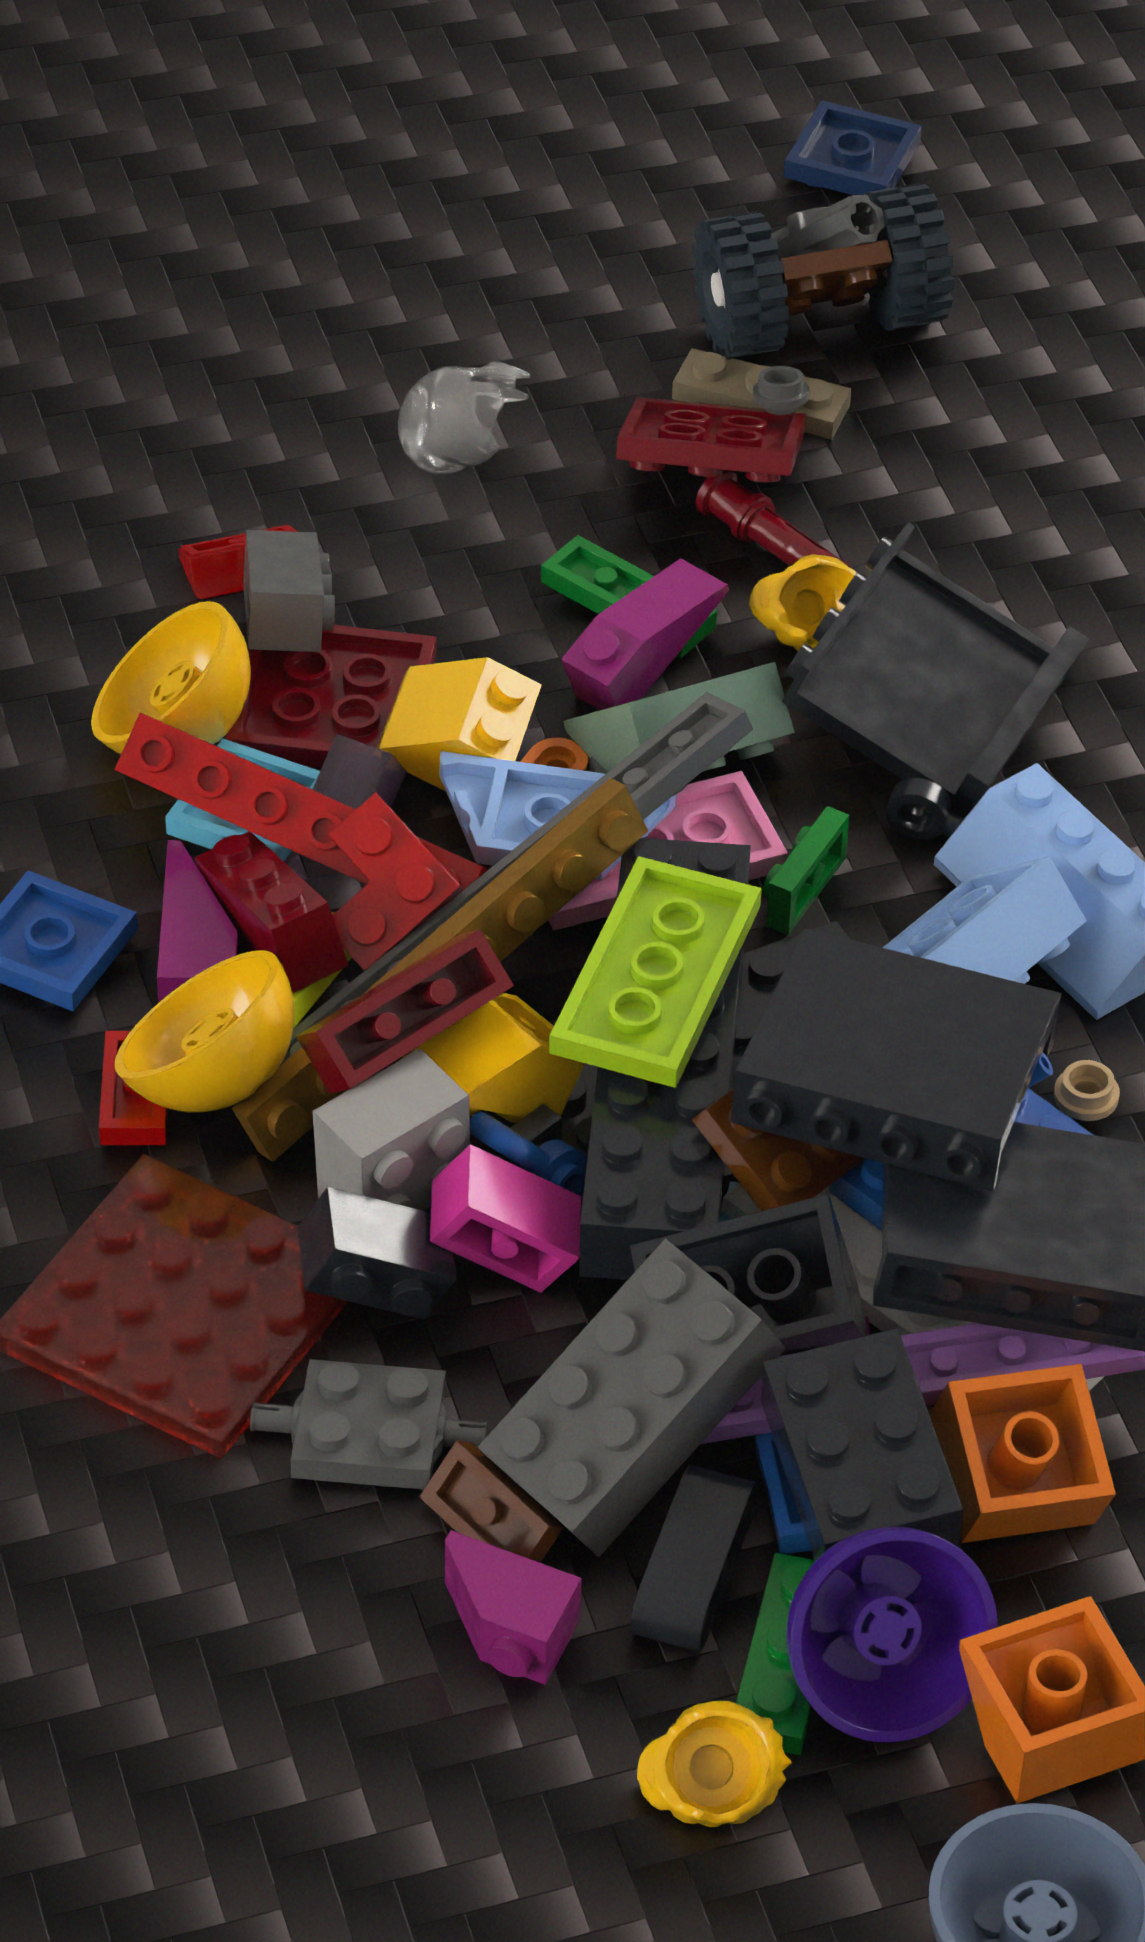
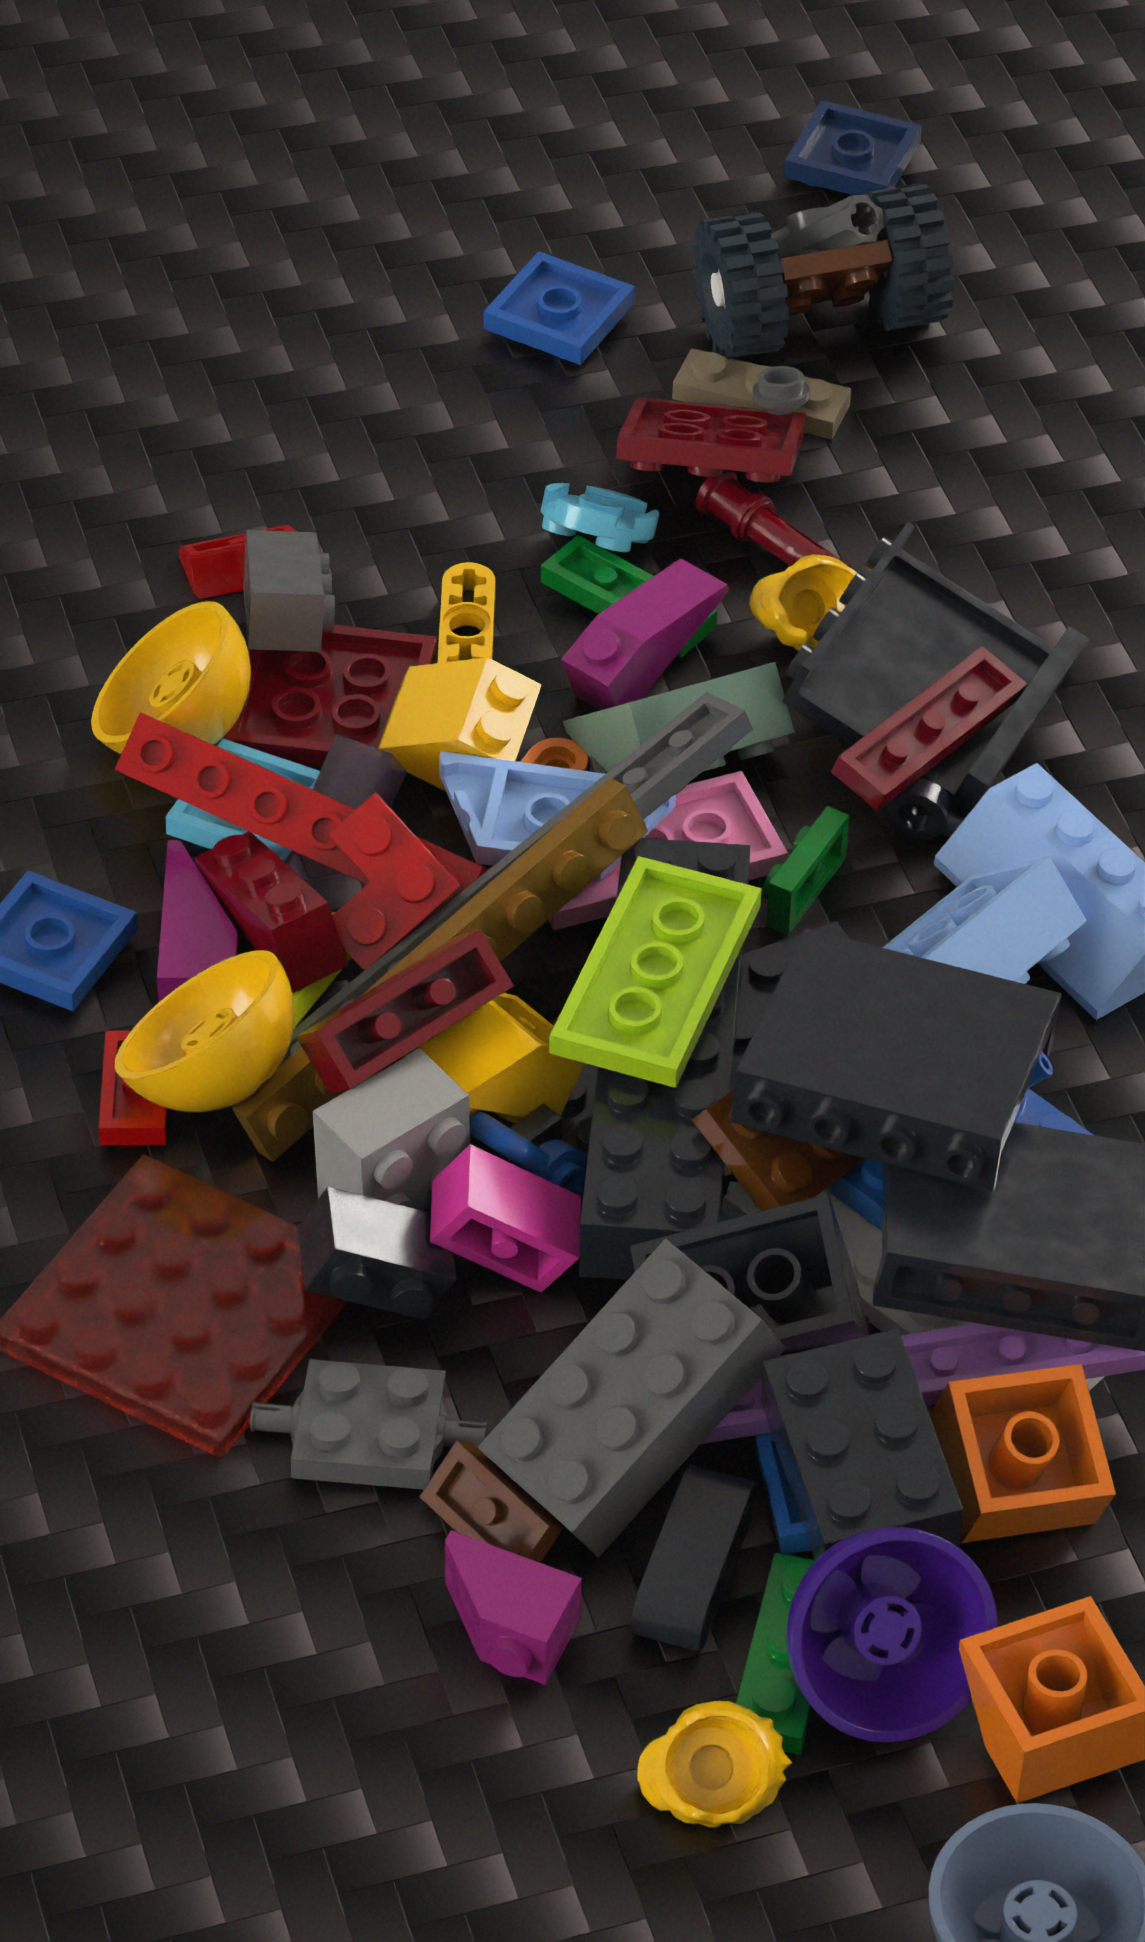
clear helmet [398,361,530,475] -> none
tan plate [1054,1060,1120,1121] -> none
none -> yellow beam [438,562,495,663]
none -> blue plate [483,251,635,365]
none -> medium azure plate [541,483,659,552]
none -> dark red plate [831,646,1028,811]

